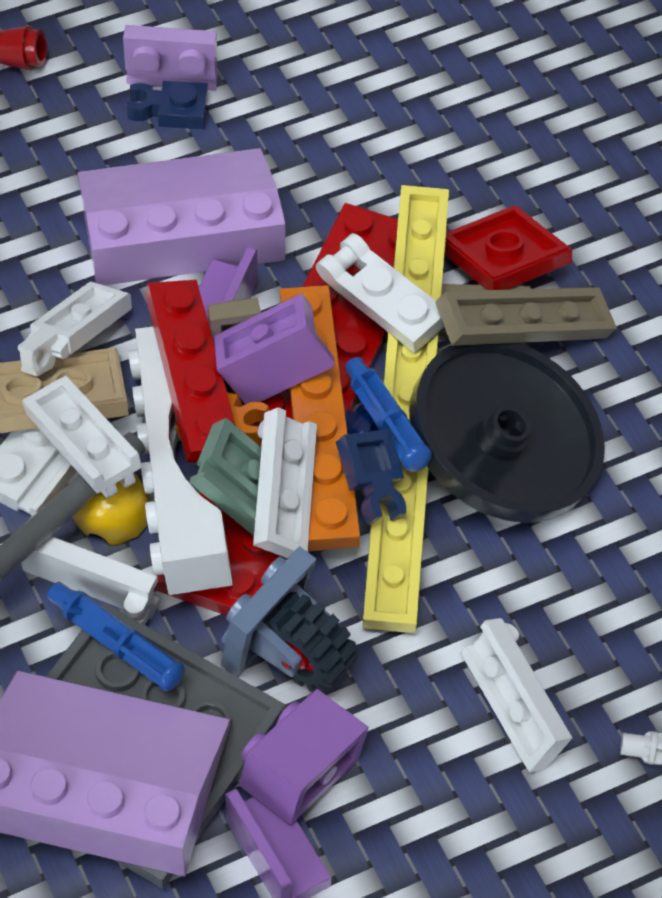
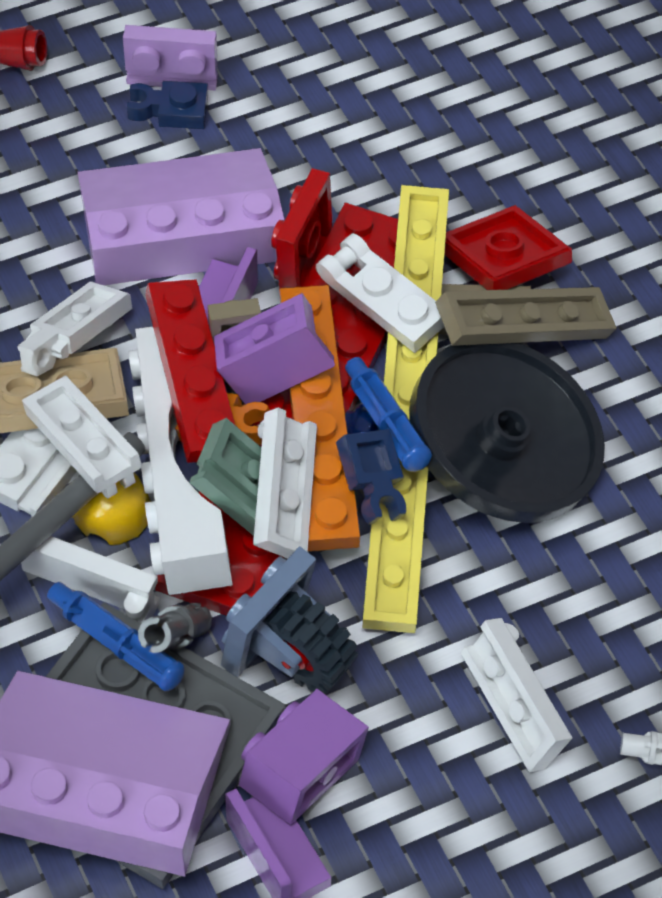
none -> dark grey pin [138,603,212,653]
none -> red plate [271,168,332,293]

